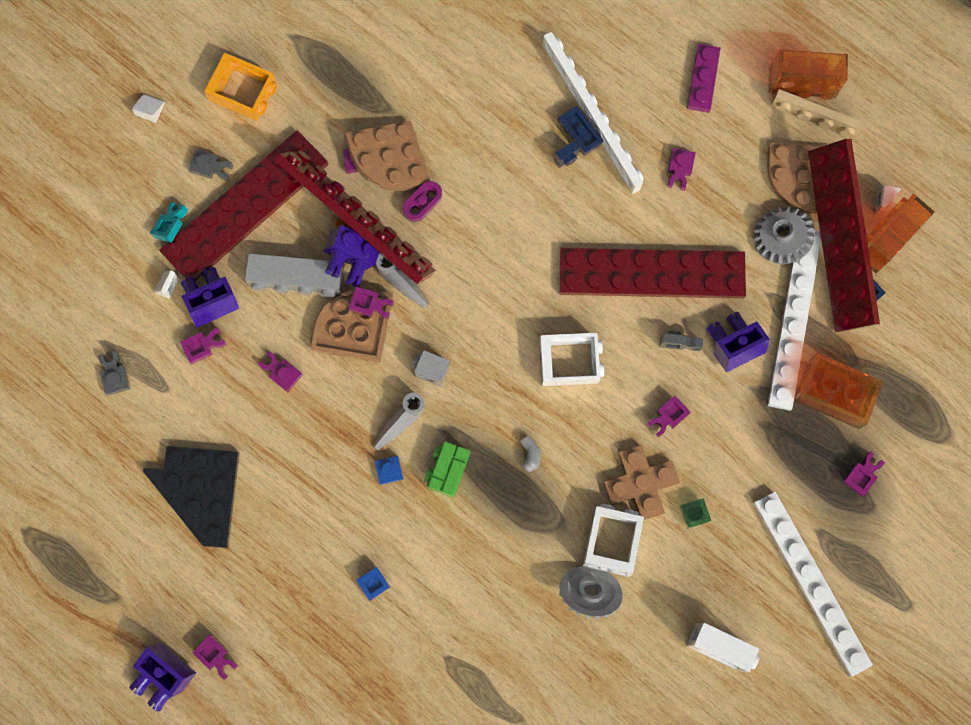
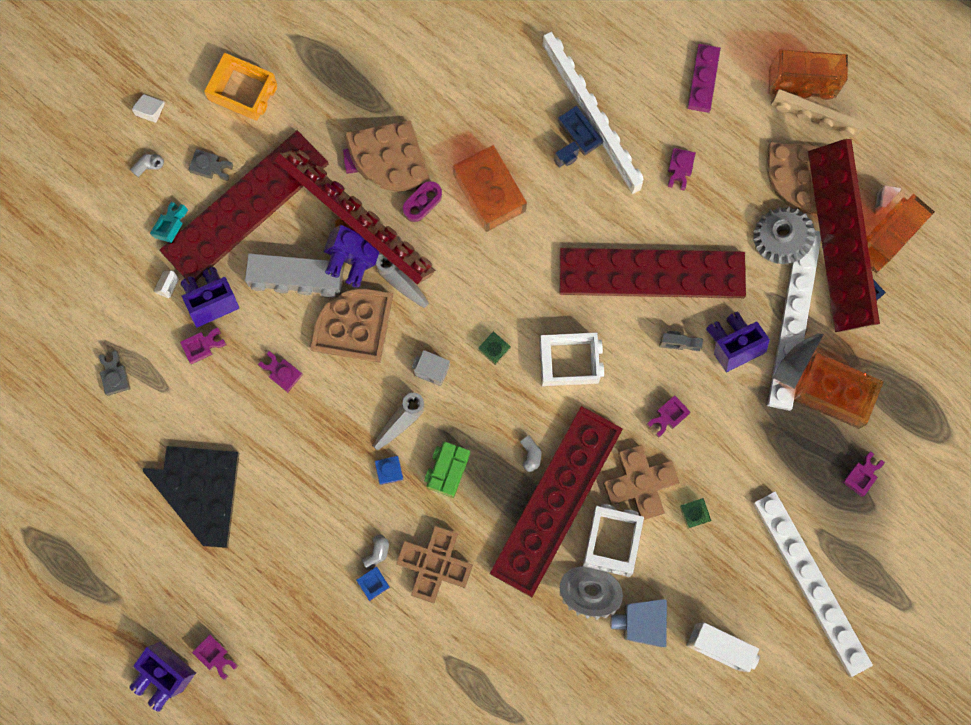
magenta plate [349,287,394,319] -> none
none -> light grey arm [130,154,164,177]
none -> light grey arm [362,535,389,570]
none -> medium nougat plate [396,526,473,604]
none -> clear orange brick [453,145,527,232]
none -> clear green plate [478,331,511,365]
none -> dark red plate [490,406,623,598]
none -> sand blue torso [610,599,667,647]
none -> dark grey piece [773,333,824,389]

